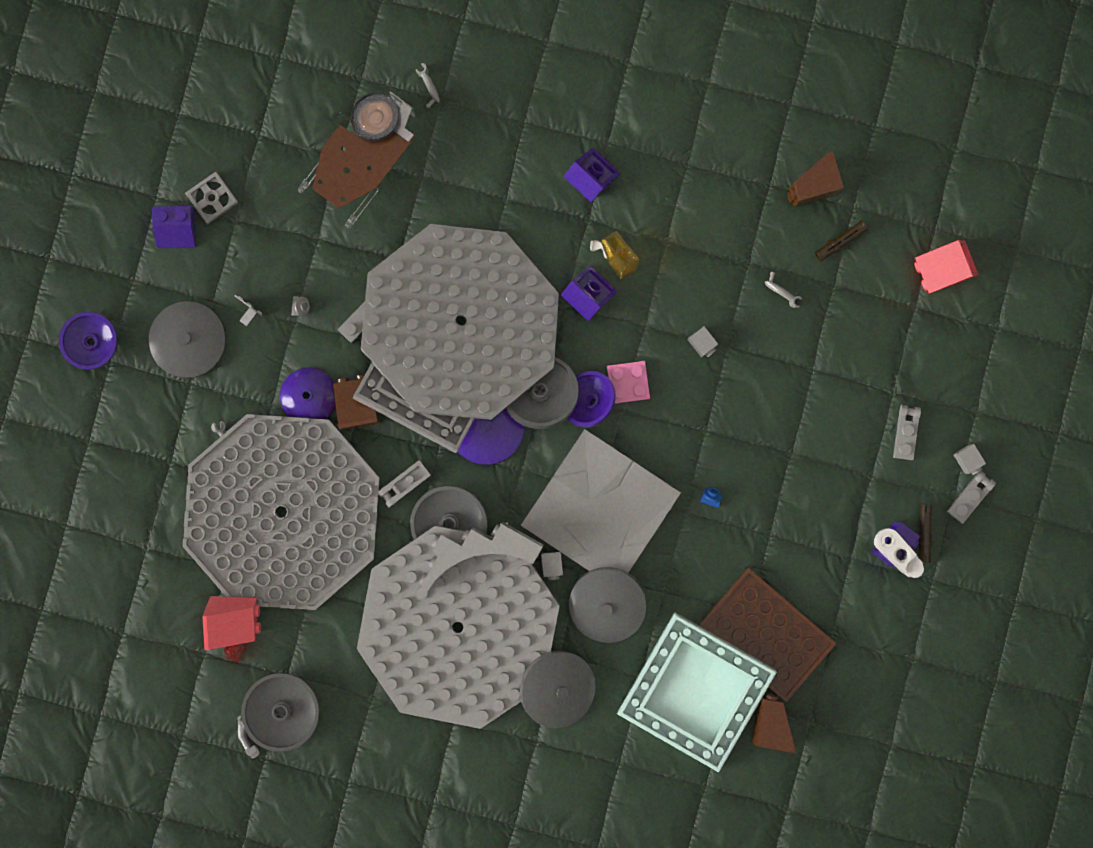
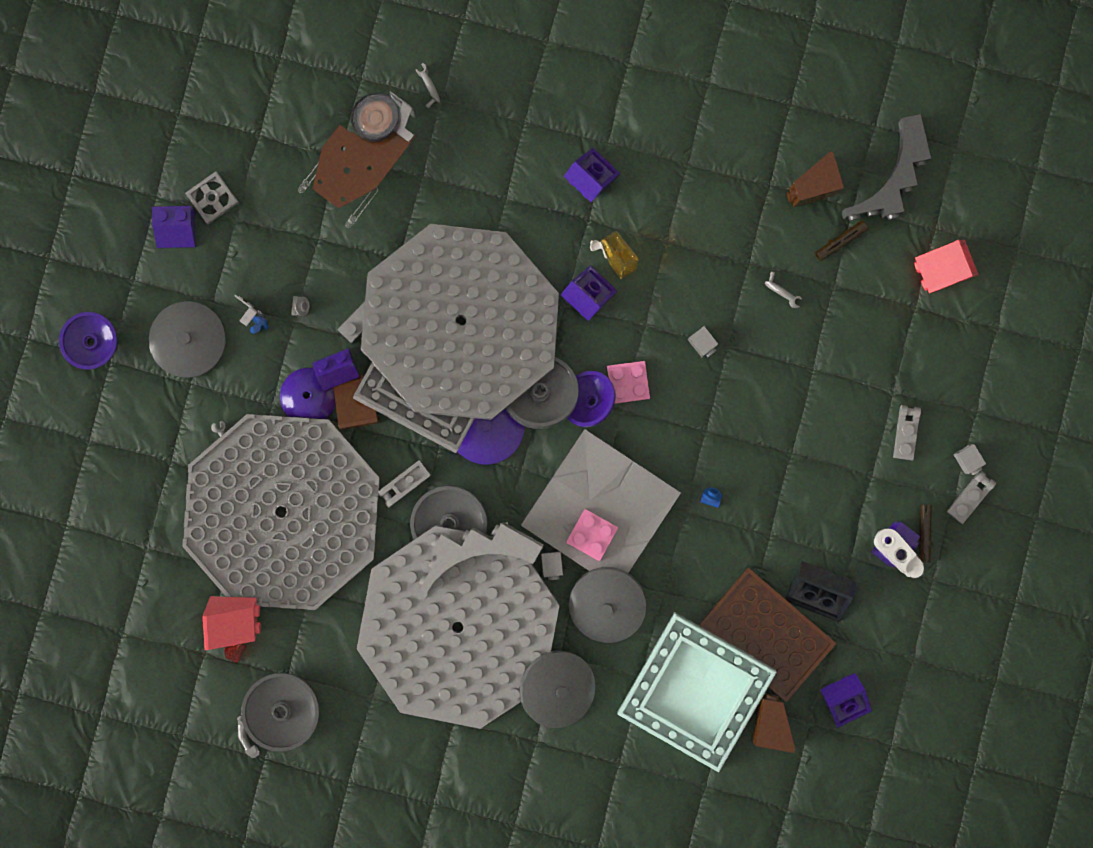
none -> blue plate [250,315,269,334]
none -> dark purple slope [312,347,360,391]
none -> bright pink plate [566,509,618,561]
none -> black slope [785,561,856,622]
none -> dark purple slope [820,673,872,728]
none -> dark grey arch [842,114,931,221]

